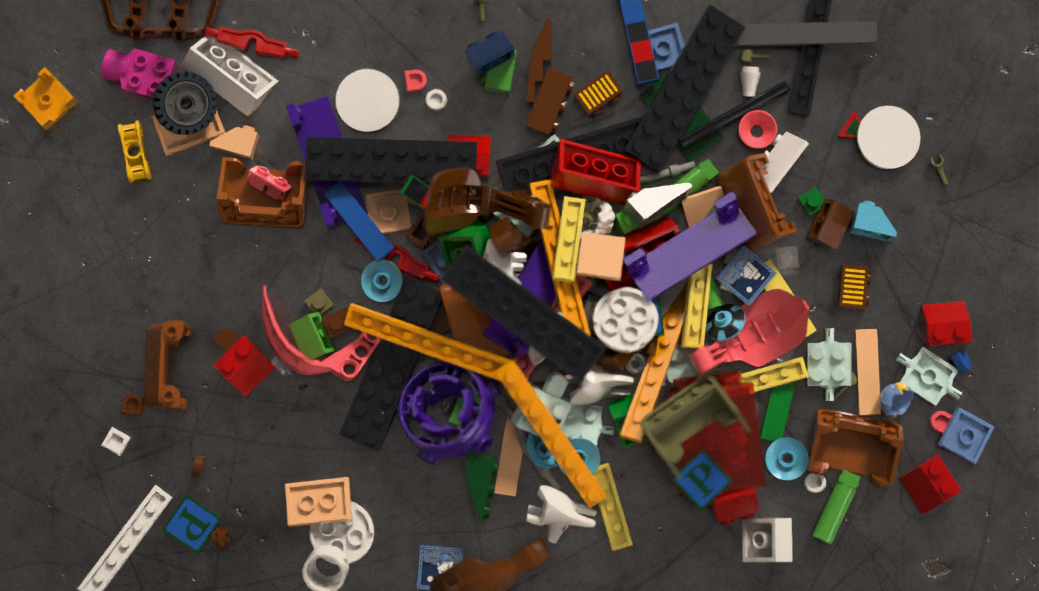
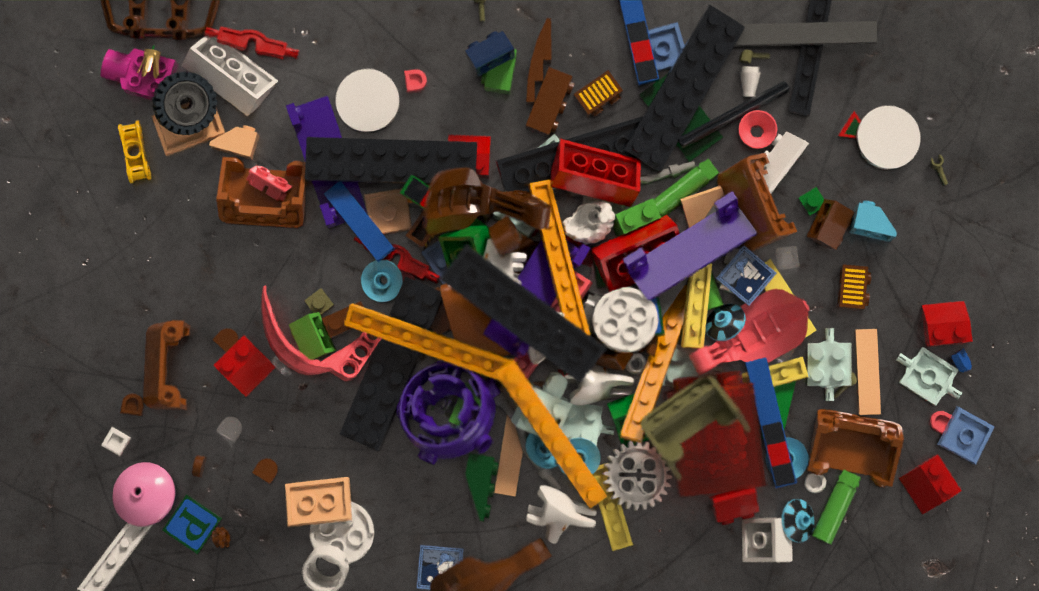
light orange panel [13,67,77,130] -> none
white tile [426,89,447,111] -> none
light yellow tile [553,196,586,283] -> none
light nougat tile [577,232,625,281] -> none
olive hand [583,197,601,227] -> none
slope [624,183,692,228] -> none
tile [671,449,733,510] -> none
medium blue hair [879,382,914,418] -> none
none -> bright pink dish [112,462,175,527]
none -> pearl gold piece [137,45,161,79]
none -> clear tile [216,417,242,442]
none -> reddish brown tile [252,459,278,484]
none -> white gear [602,441,672,510]
none -> tile [745,358,797,488]
none -> dish [782,499,814,542]

